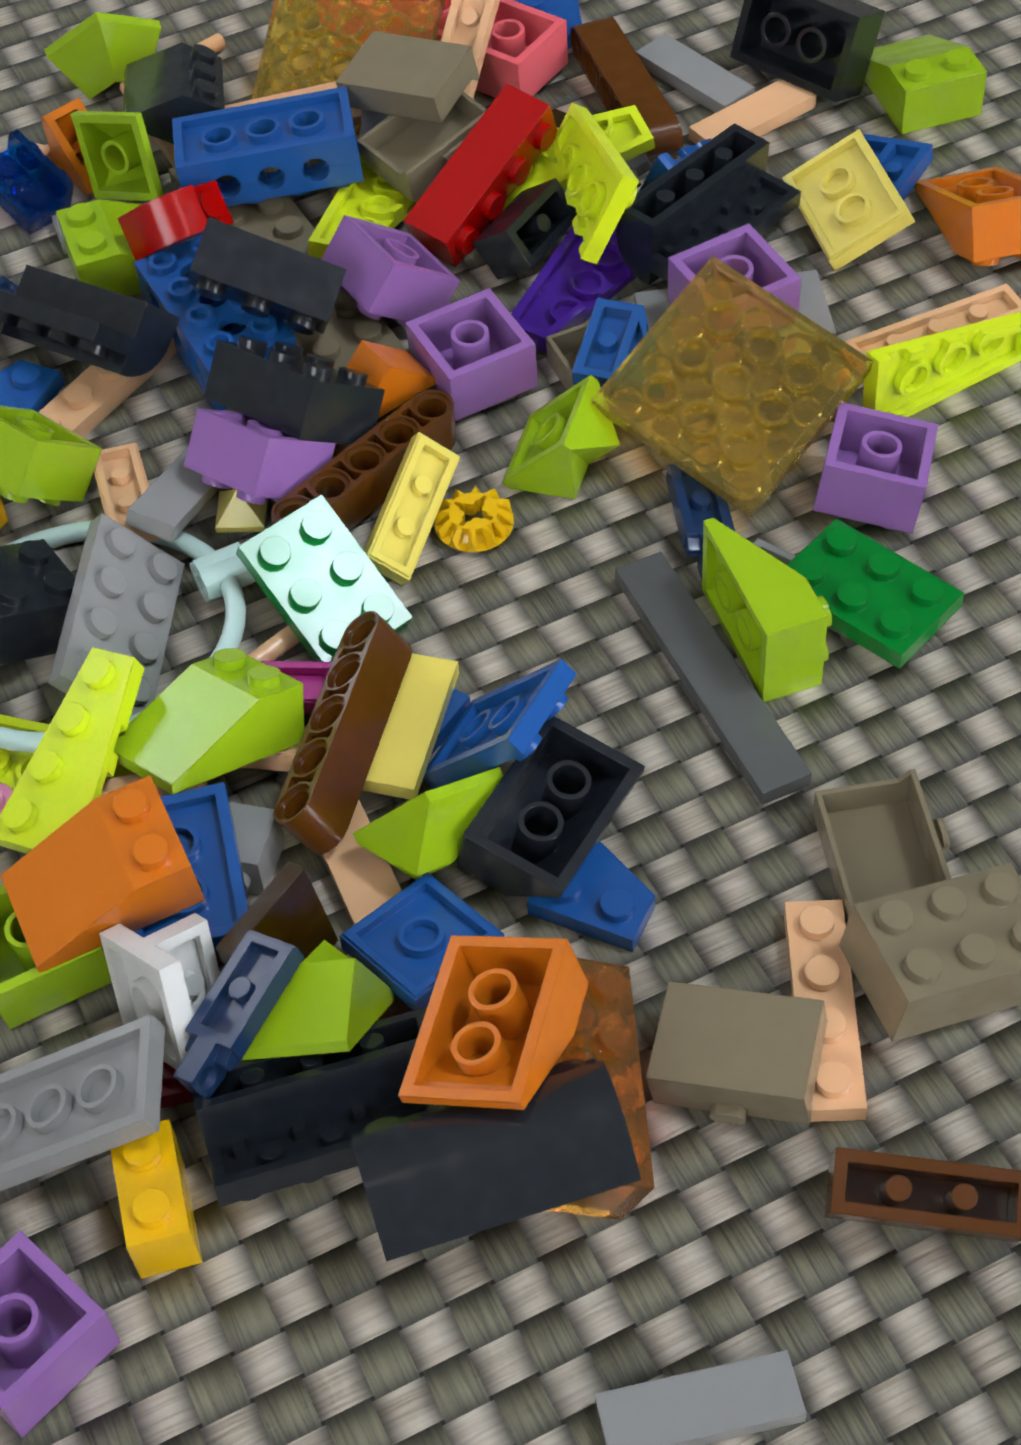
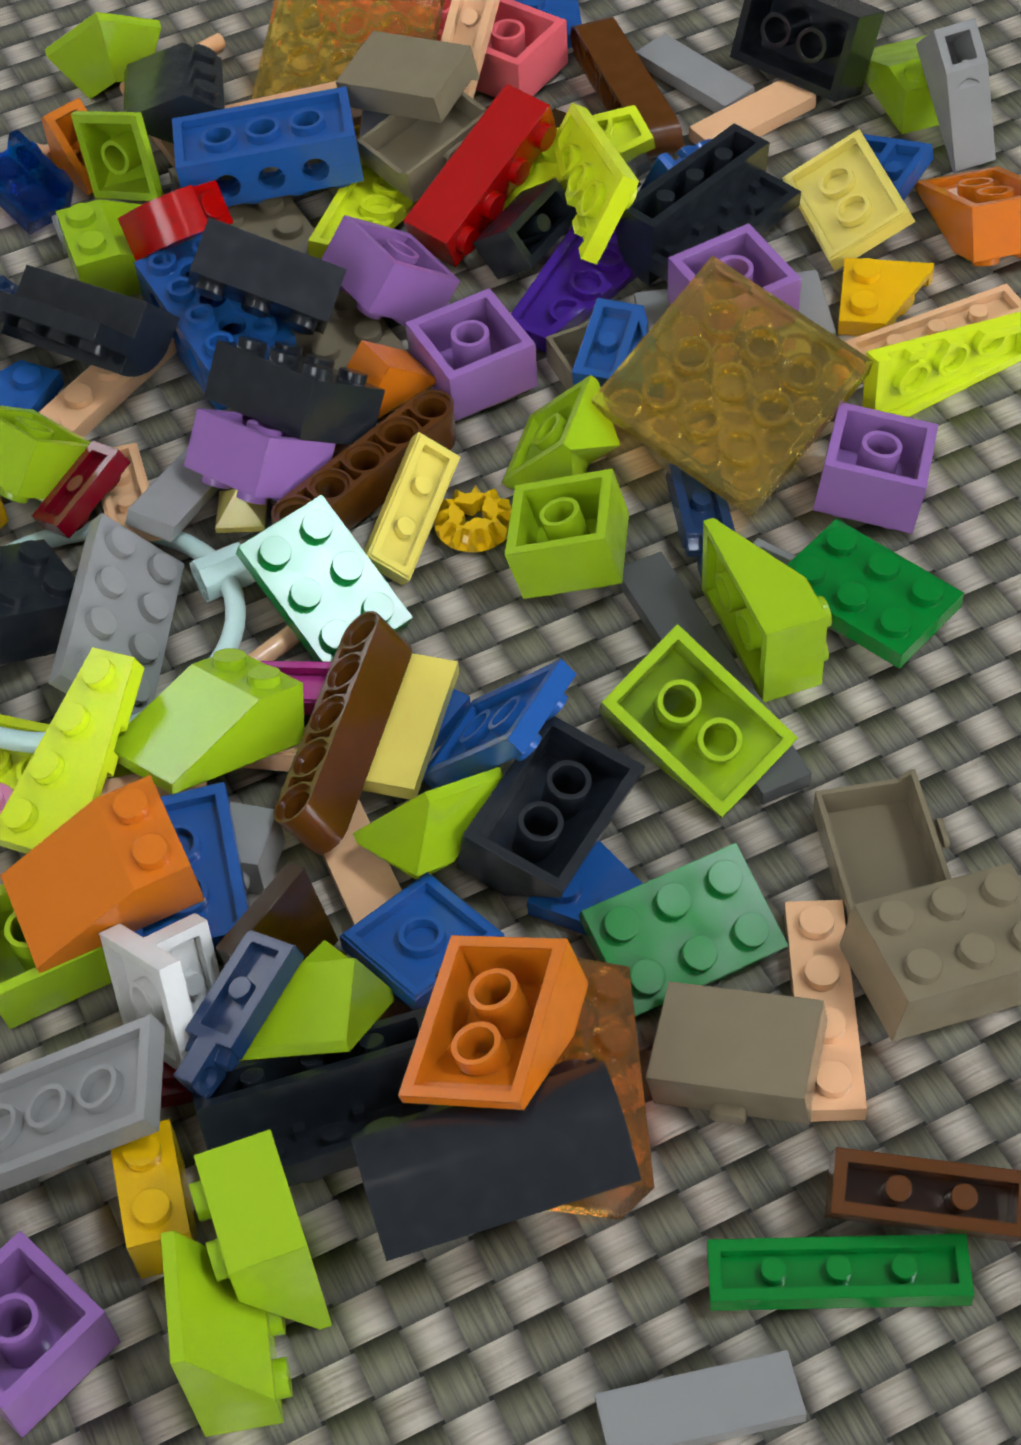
none -> dark red plate [31,441,131,539]
none -> lime slope [161,1231,293,1437]
none -> lime slope [189,1129,332,1330]
none -> lime brick [505,468,629,599]
none -> green plate [578,843,789,1022]
none -> lime slope [598,624,798,819]
none -> green plate [706,1234,974,1311]
none -> yellow wing [837,258,934,336]
none -> light grey slope [916,18,996,173]

